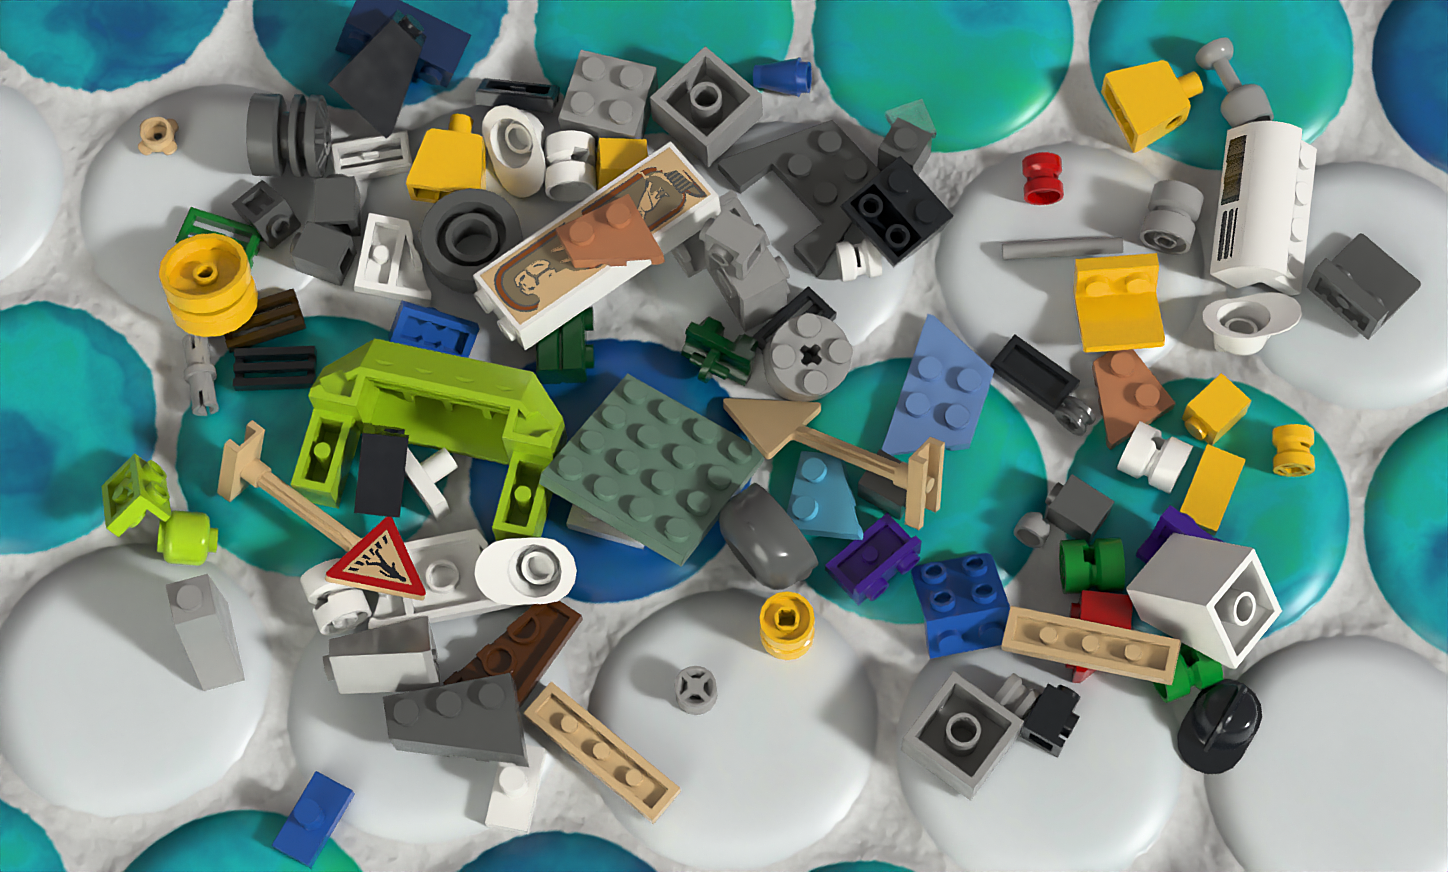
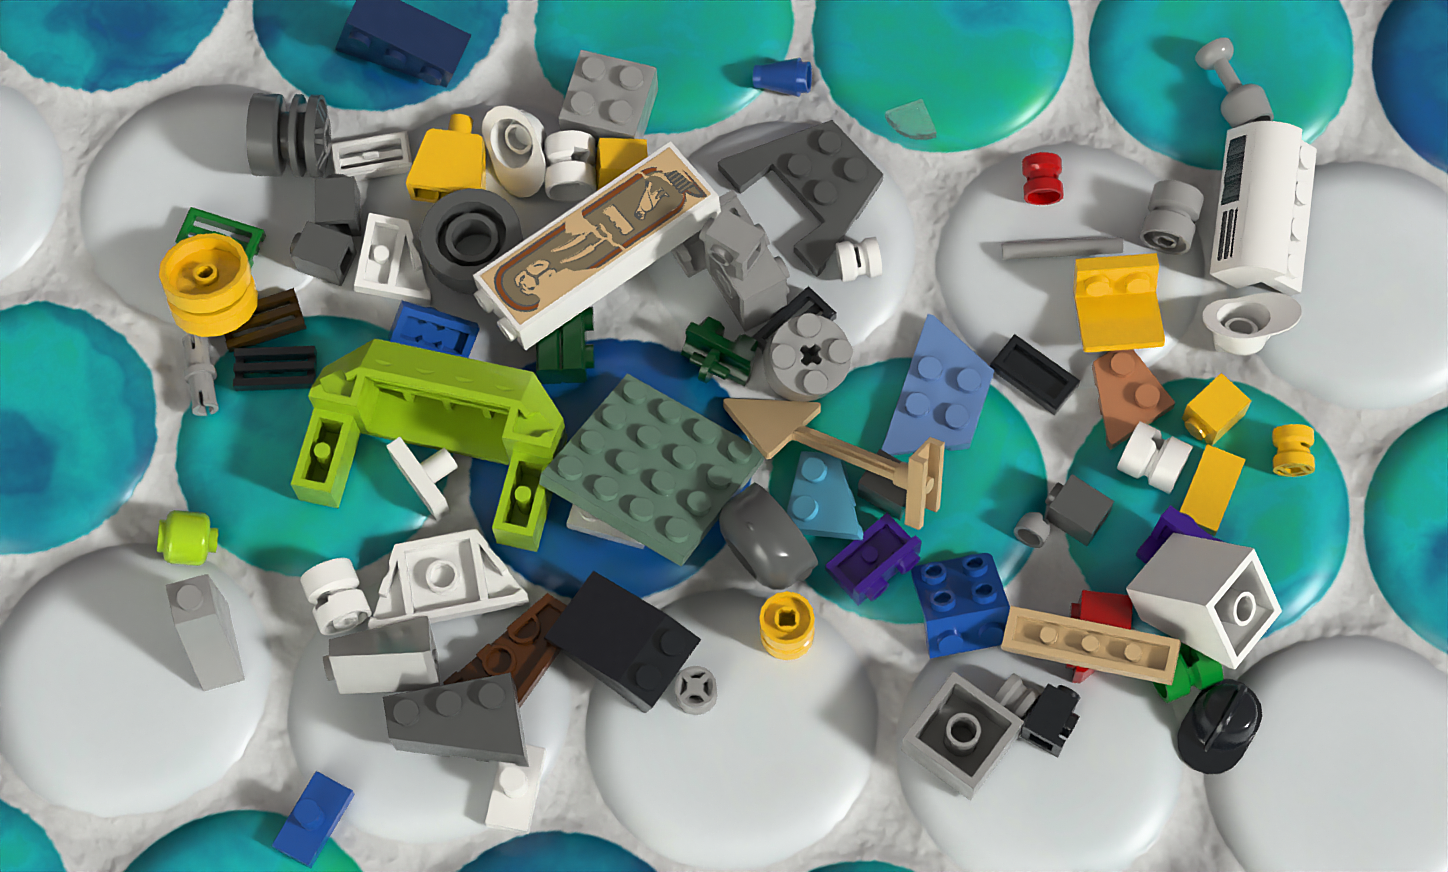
lime bracket [101,453,172,537] -> none
tan plate [138,117,179,155] -> none
tan piece [217,420,426,601] -> none
dark grey bracket [232,180,301,249] -> none
black slope [328,9,427,139] -> none
black hinge [354,423,409,518] -> none
white piece [474,537,577,605] -> none
black tile [475,78,560,113] -> none
tan plate [523,682,681,824] -> none
nougat wing [555,194,665,268] -> none
light grey brick [650,46,763,167] -> none
black slope [840,156,954,268] -> none
dark grey brick [877,117,933,175] -> none
dark grey bush [1054,396,1096,436] -> none
green wheel [1059,537,1125,594] -> none
yellow torso [1101,60,1203,153] -> none
dark grey bracket [1307,233,1421,340] -> none
none -> black slope [543,571,701,713]

